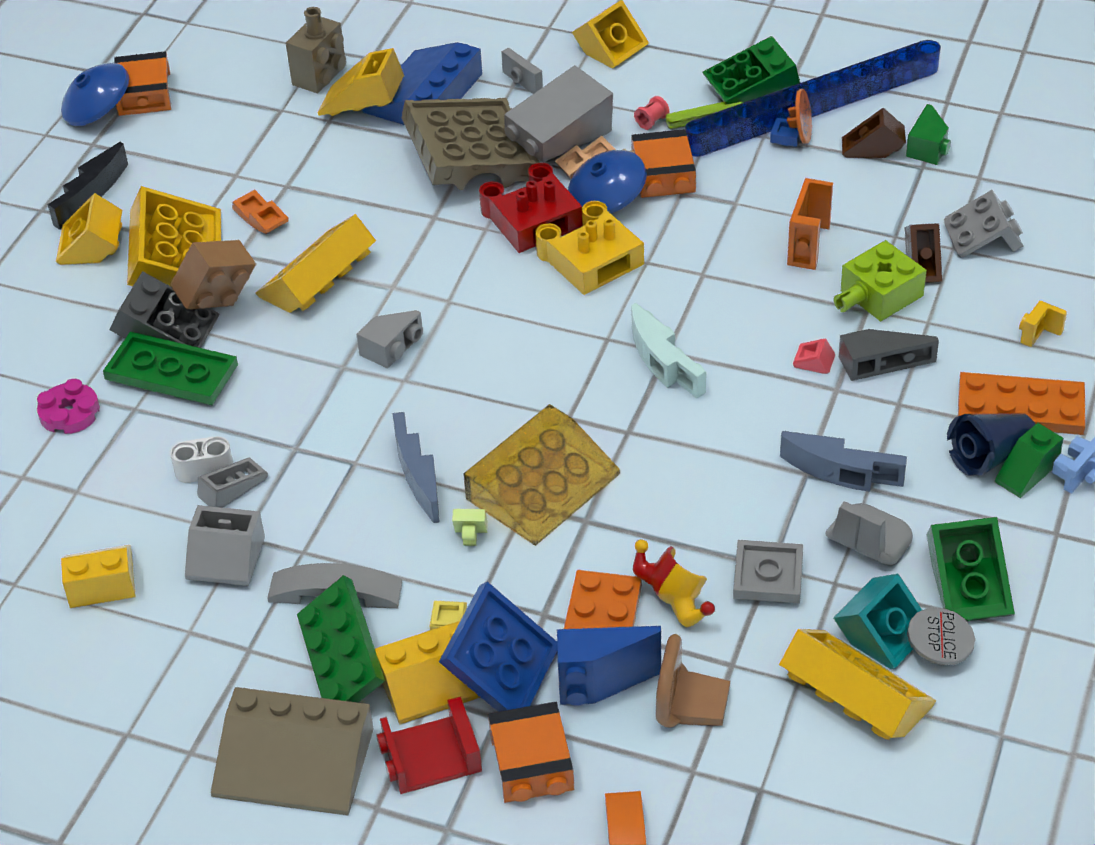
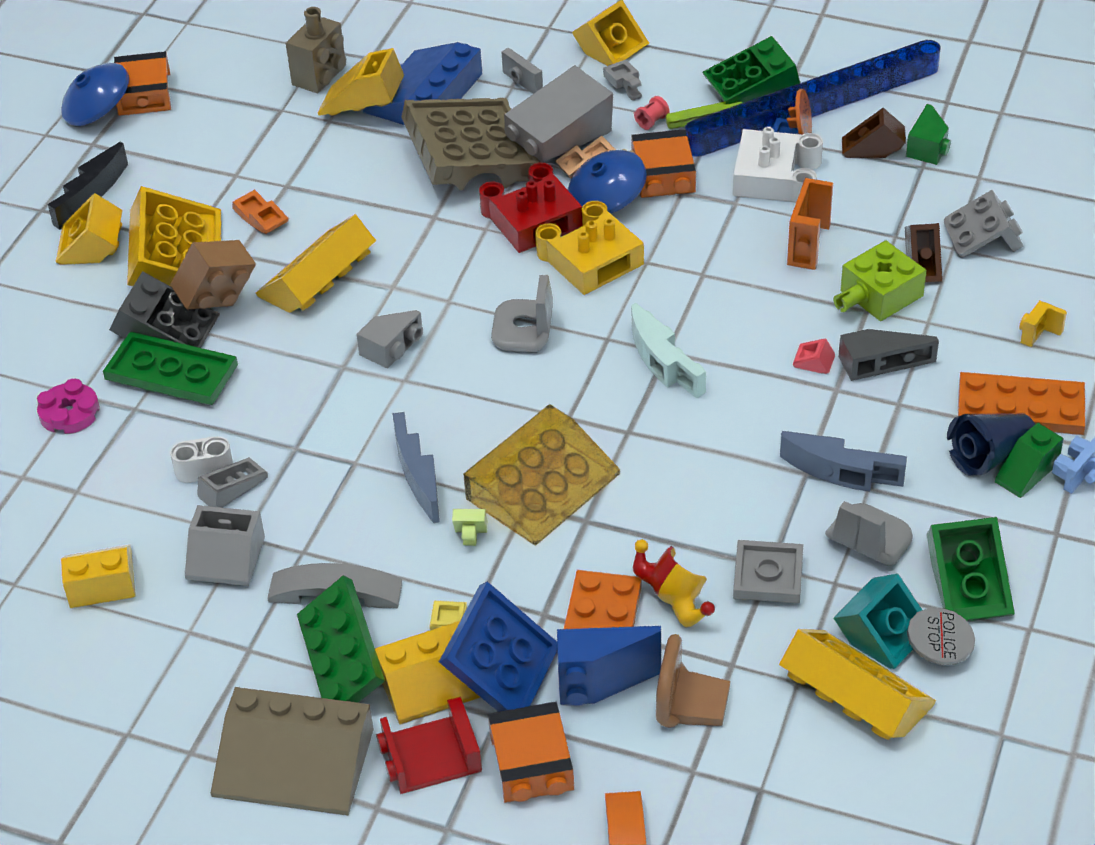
none -> light grey piece [491,275,553,352]
none -> light grey plate [603,60,642,100]
none -> white piece [733,127,823,204]

